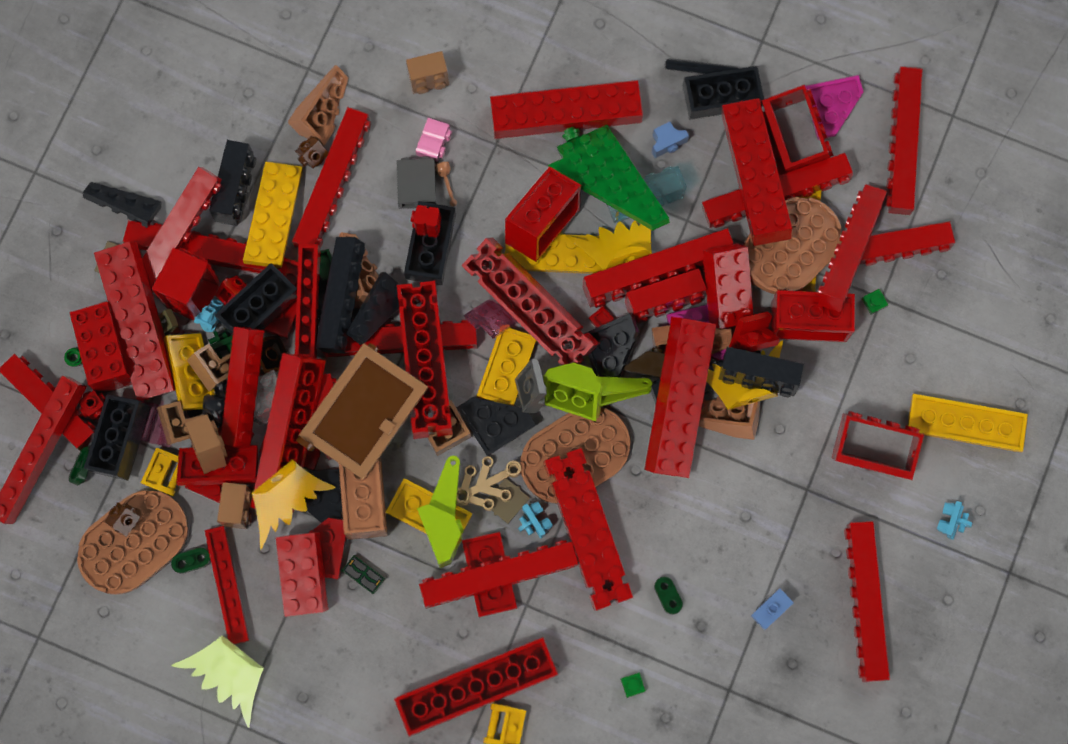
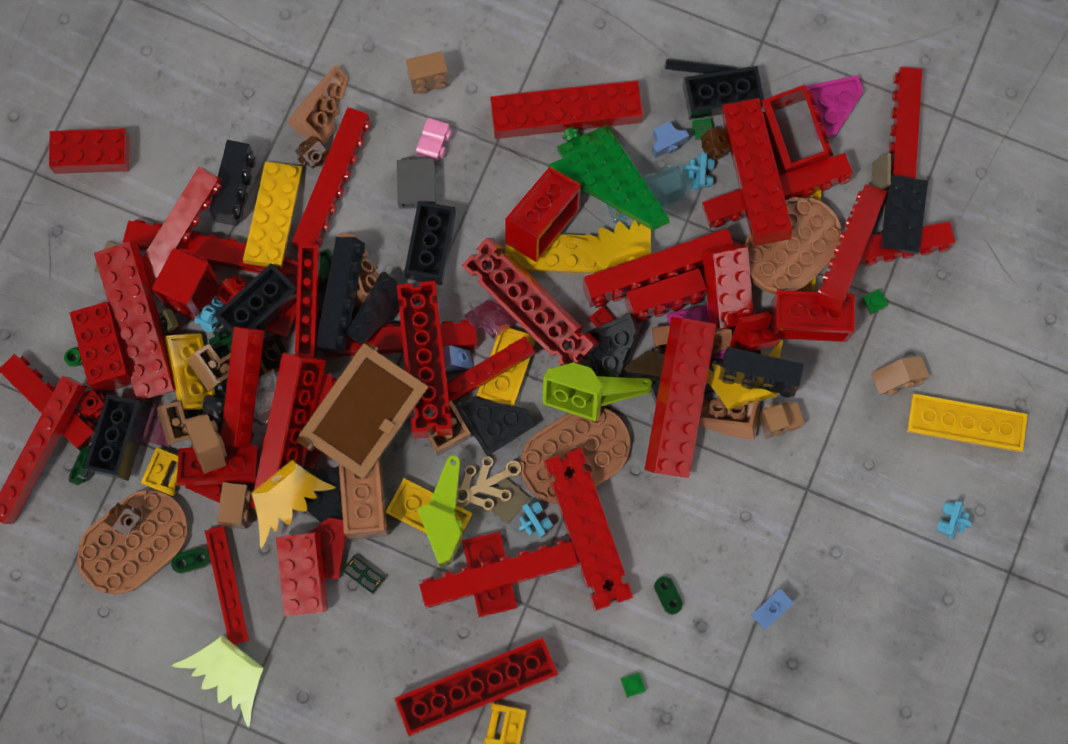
black wing [83,182,162,228] -> none
red brick [411,205,441,238] -> none
nougat hinge [435,162,457,207] -> none
dark grey plate [515,359,547,413] -> none
red hose [831,411,924,480] -> none
red brick [844,521,890,682] -> none
none -> red brick [49,128,130,174]
none -> medium blue brick [443,346,472,373]
none -> red plate [447,336,536,403]
none -> medium azure hips [683,152,715,190]
none -> green tile [692,118,713,140]
none -> reddish brown brick [700,128,730,159]
none -> medium nougat brick [759,401,805,439]
none -> medium nougat brick [871,356,930,396]
none -> dark tan piece [872,153,891,190]
none -> black plate [880,175,928,255]

